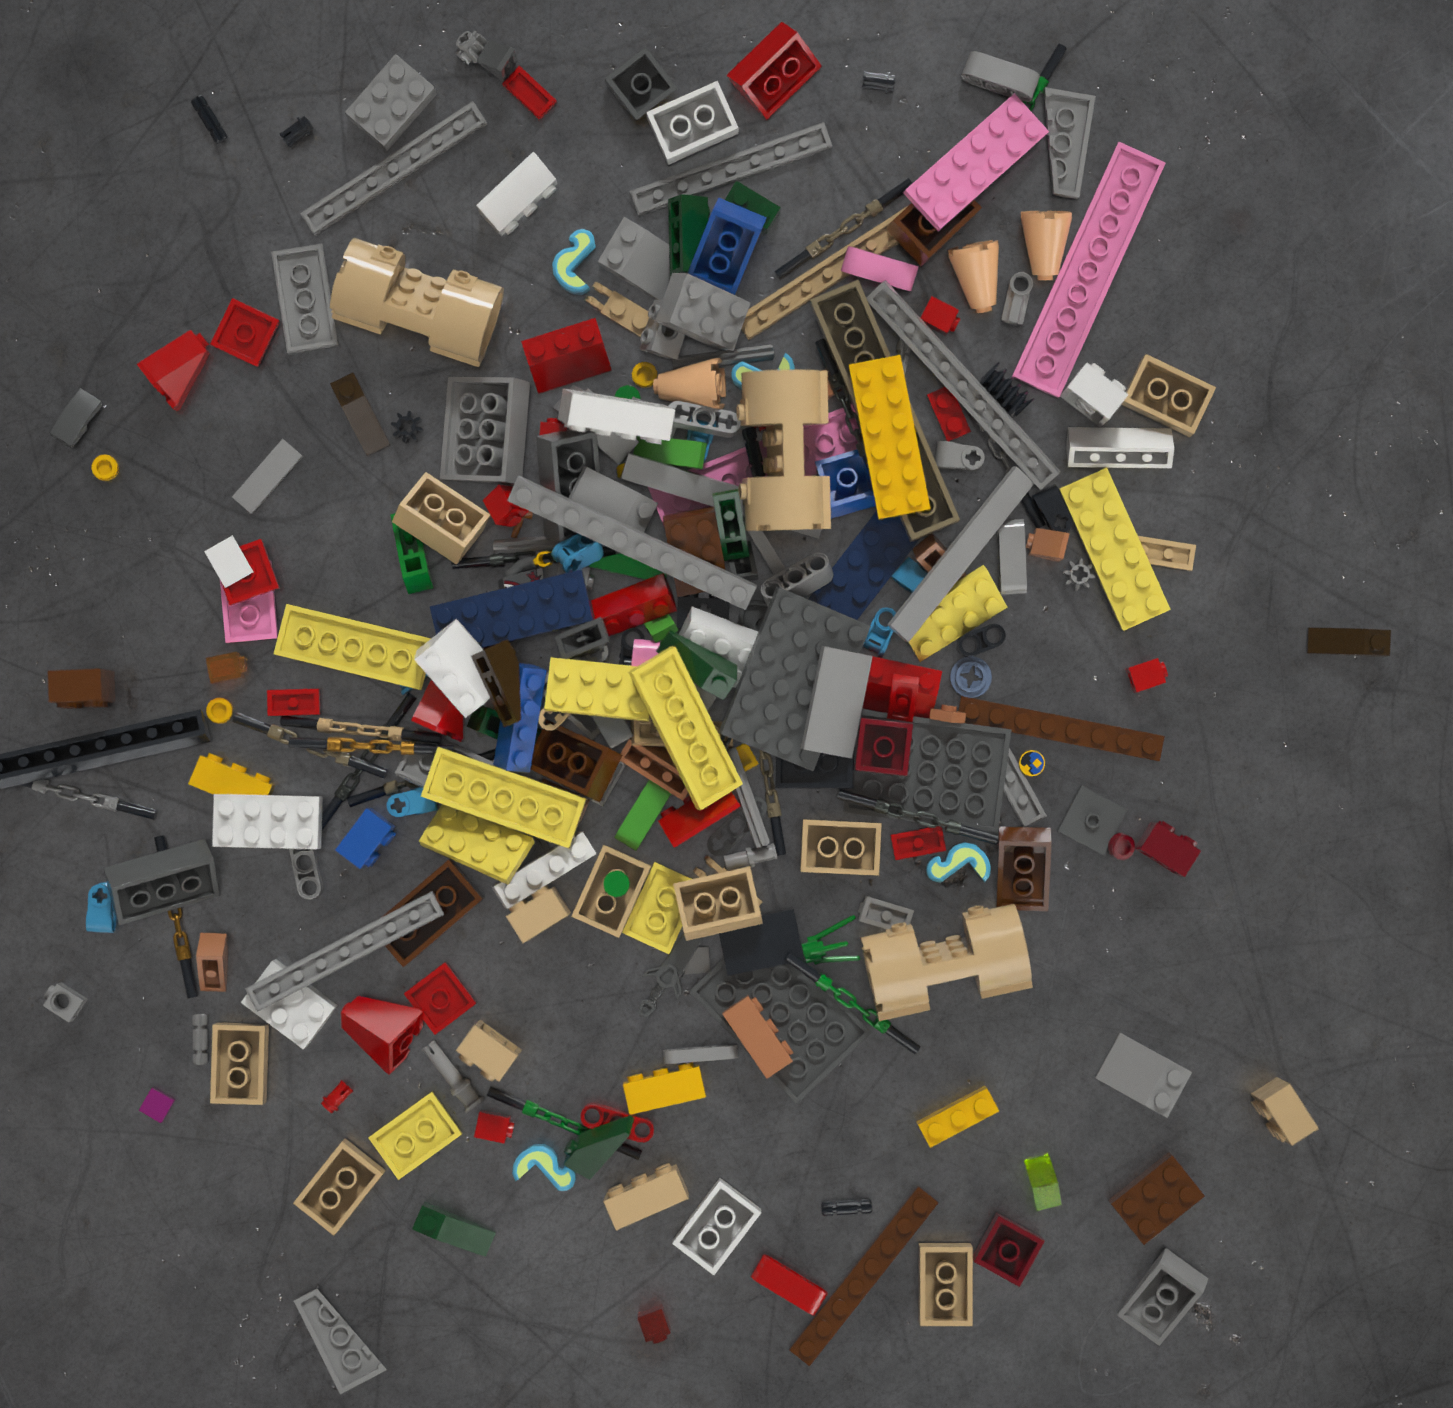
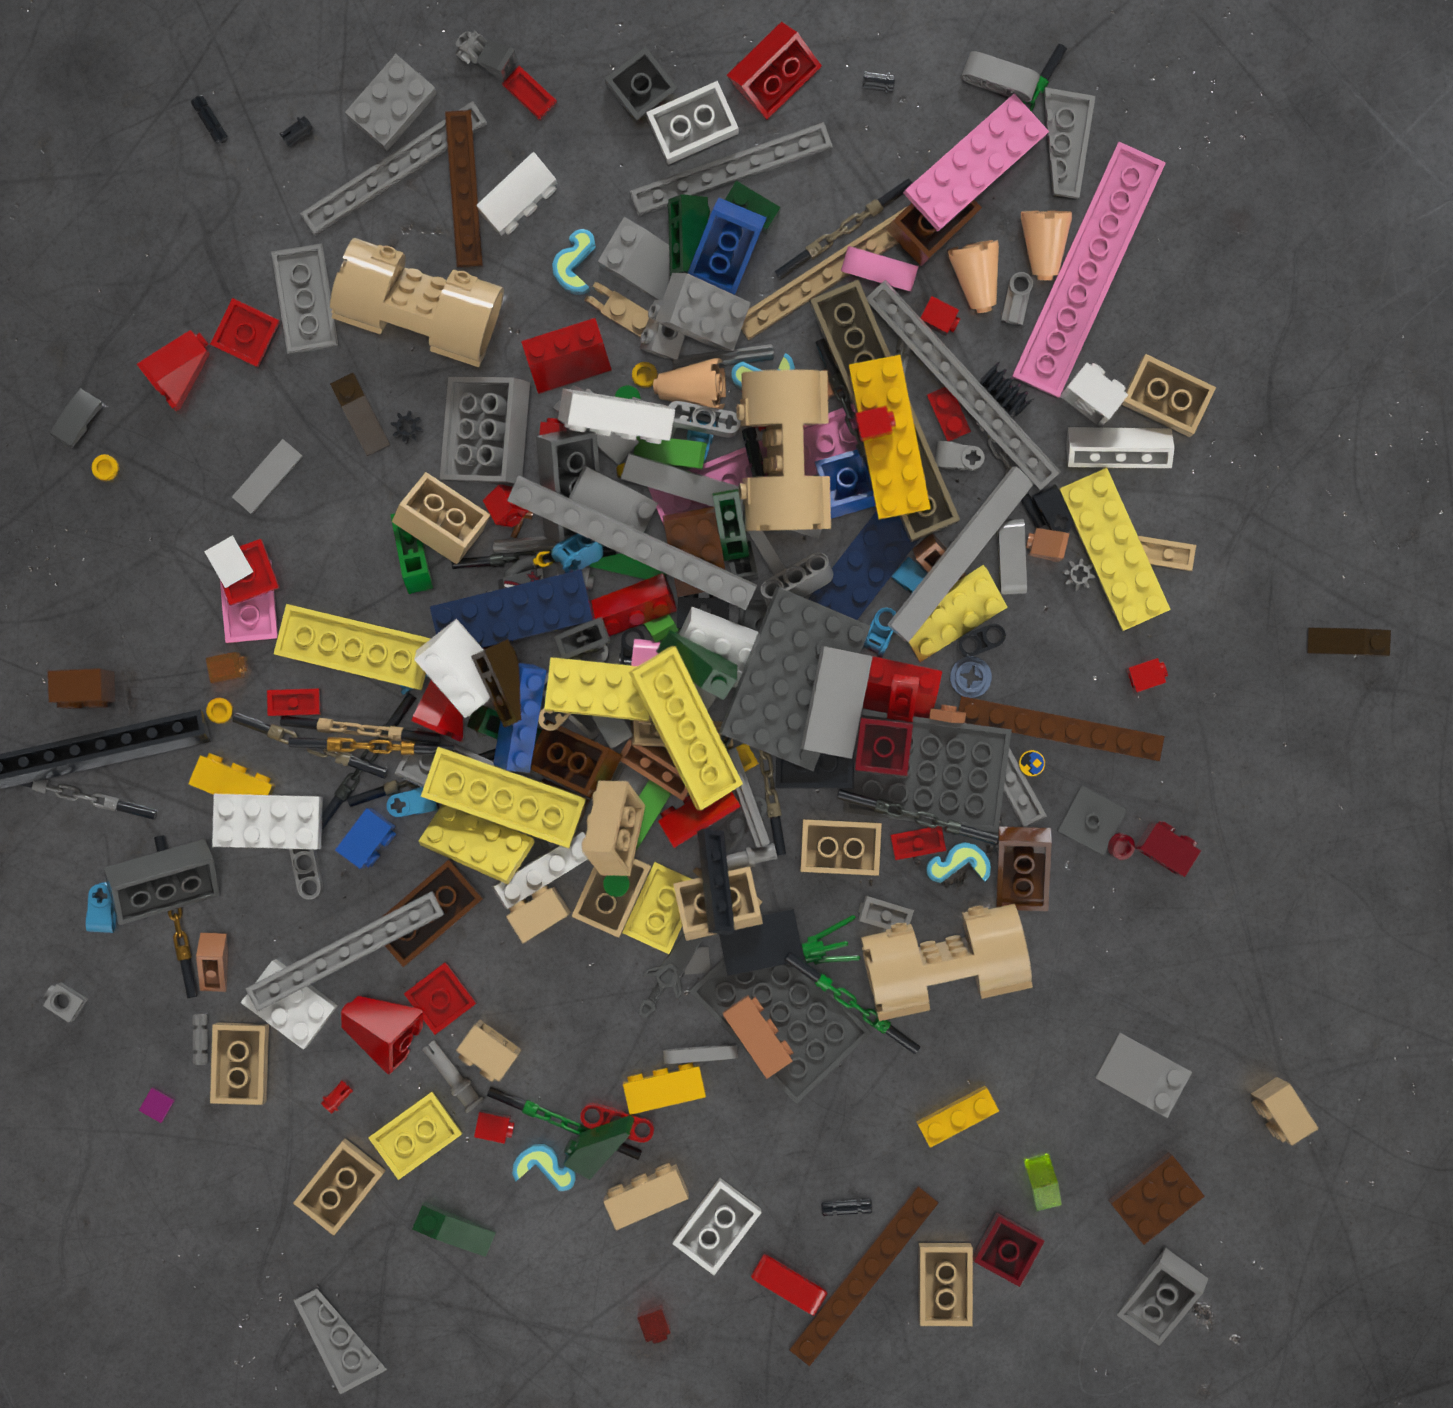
none -> reddish brown tile [445,110,483,268]
none -> tan brick [582,781,645,876]
none -> black plate [697,828,735,935]
none -> red brick [855,406,896,442]

